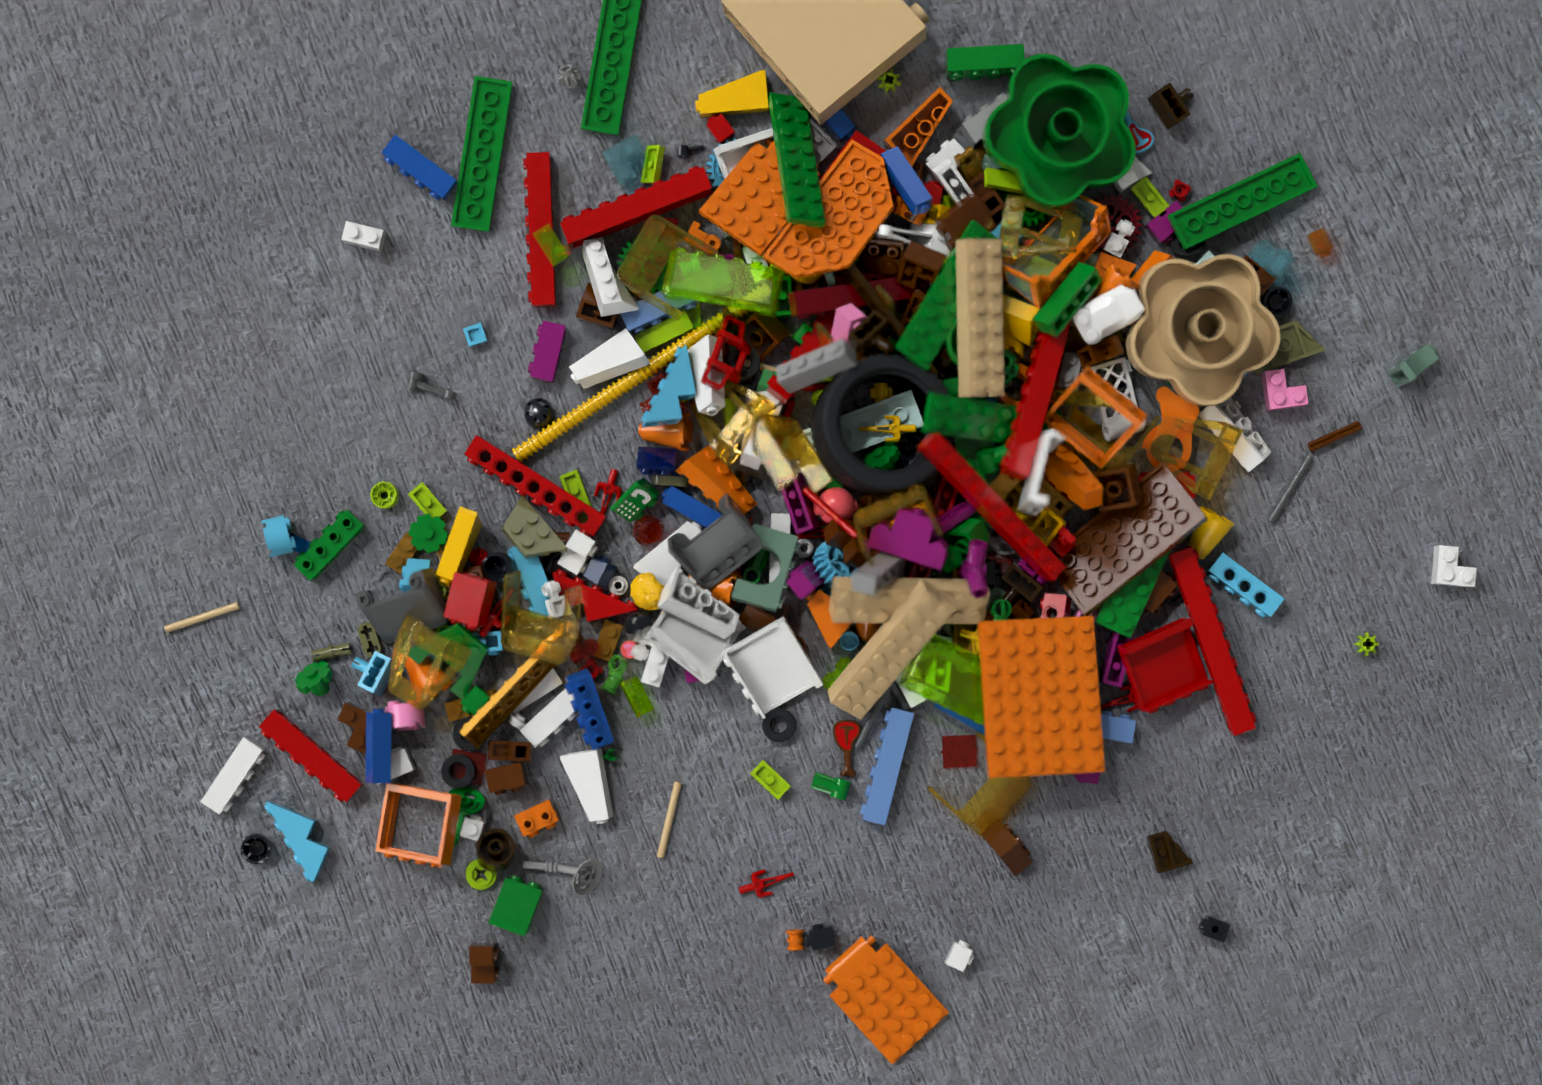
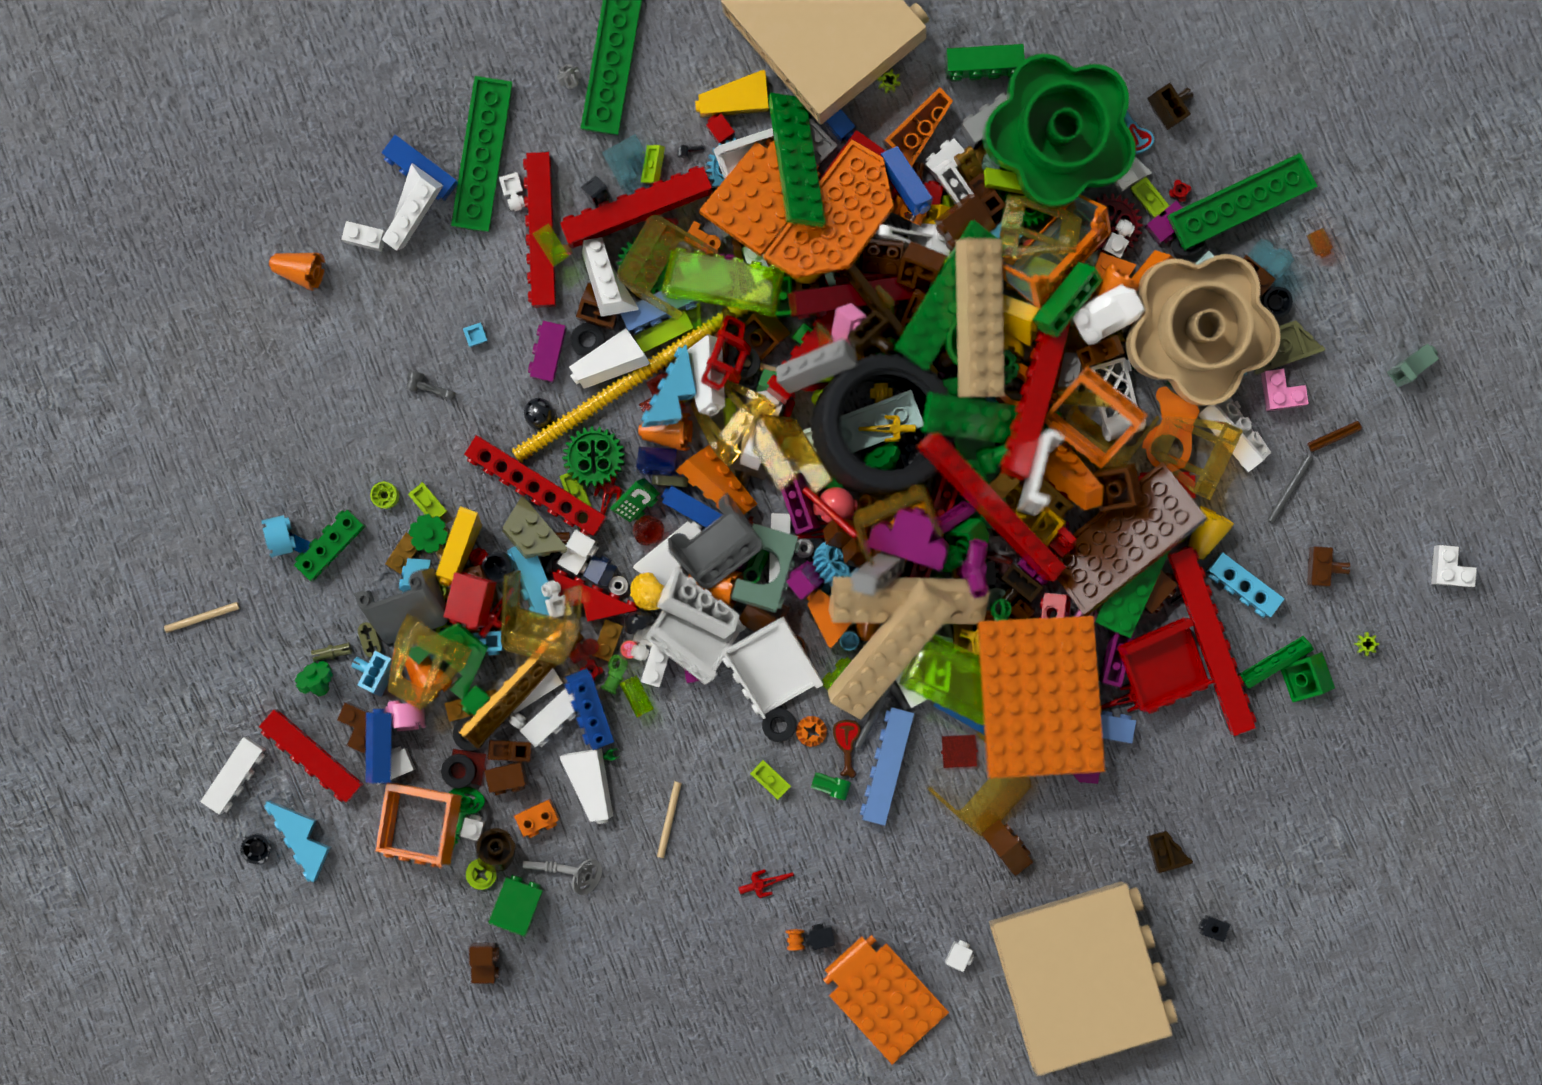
none -> orange cone [269,253,325,291]
none -> white wedge [381,163,443,251]
none -> white plate [499,172,525,211]
none -> green gear [562,426,625,488]
none -> black tyre [571,323,605,356]
none -> black slope [581,176,611,208]
none -> orange gear [796,716,827,747]
none -> tan brick [989,882,1177,1076]
none -> green tile [1238,636,1314,689]
none -> green slope [1281,652,1335,703]
none -> reddish brown brick [1307,546,1350,587]

